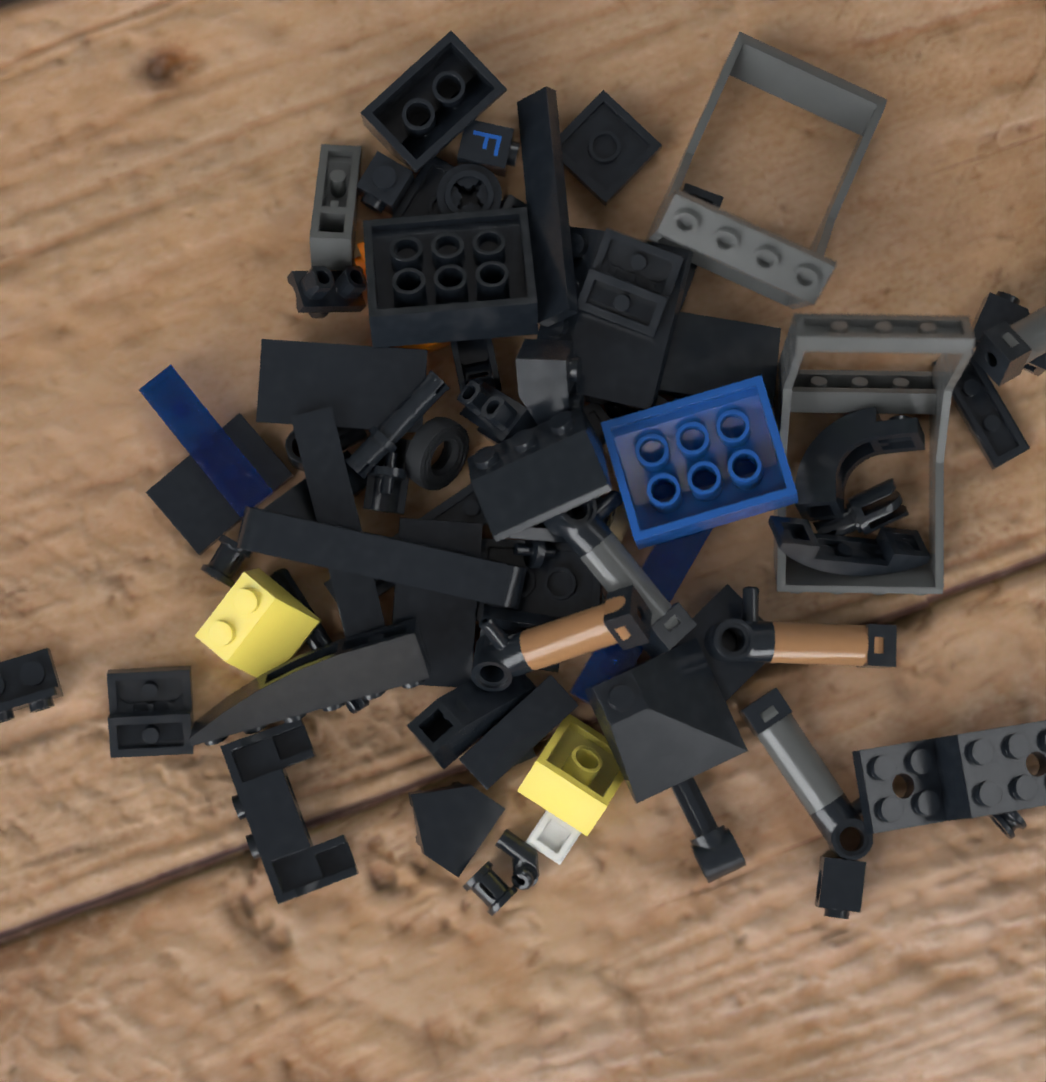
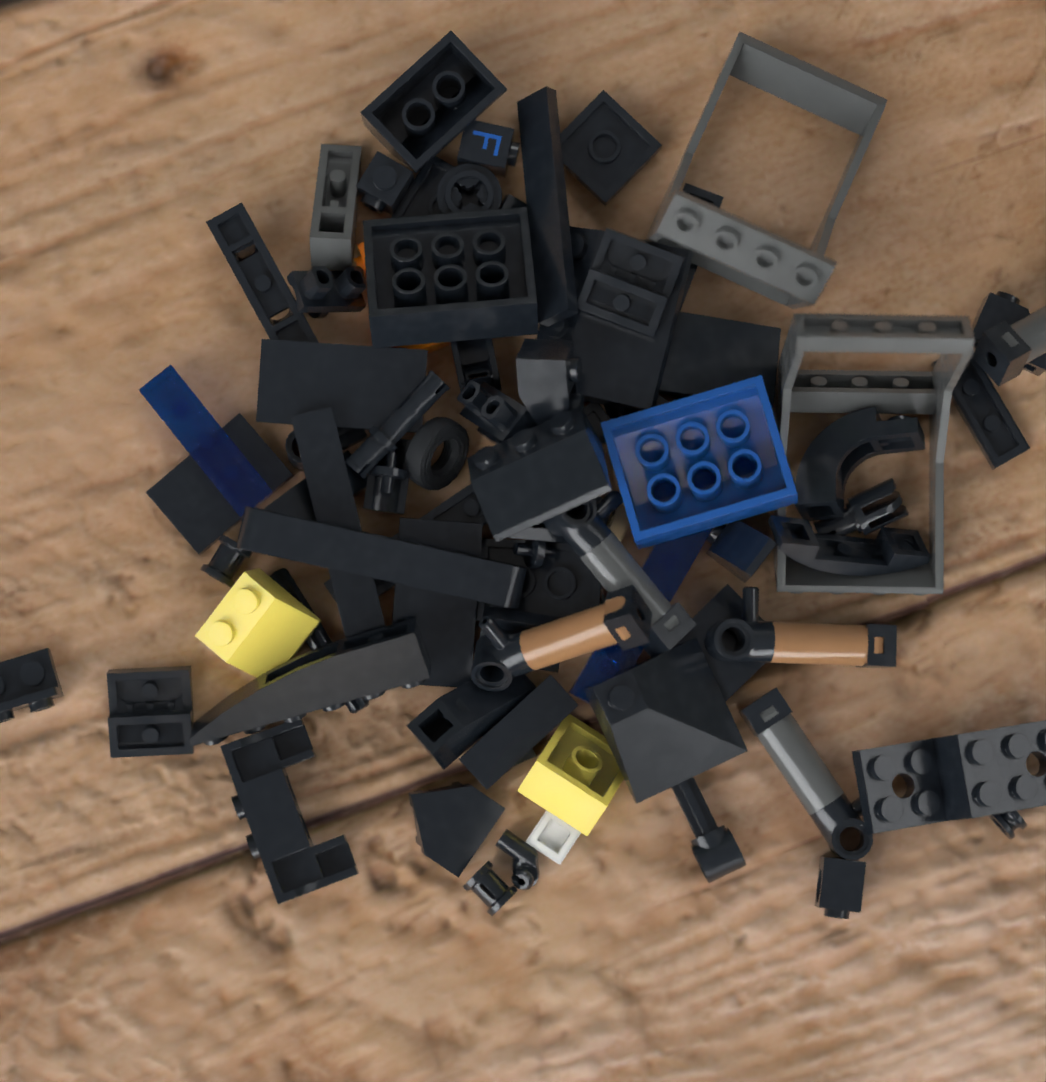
none -> black hinge [206,202,319,343]
none -> black slope [706,520,777,583]

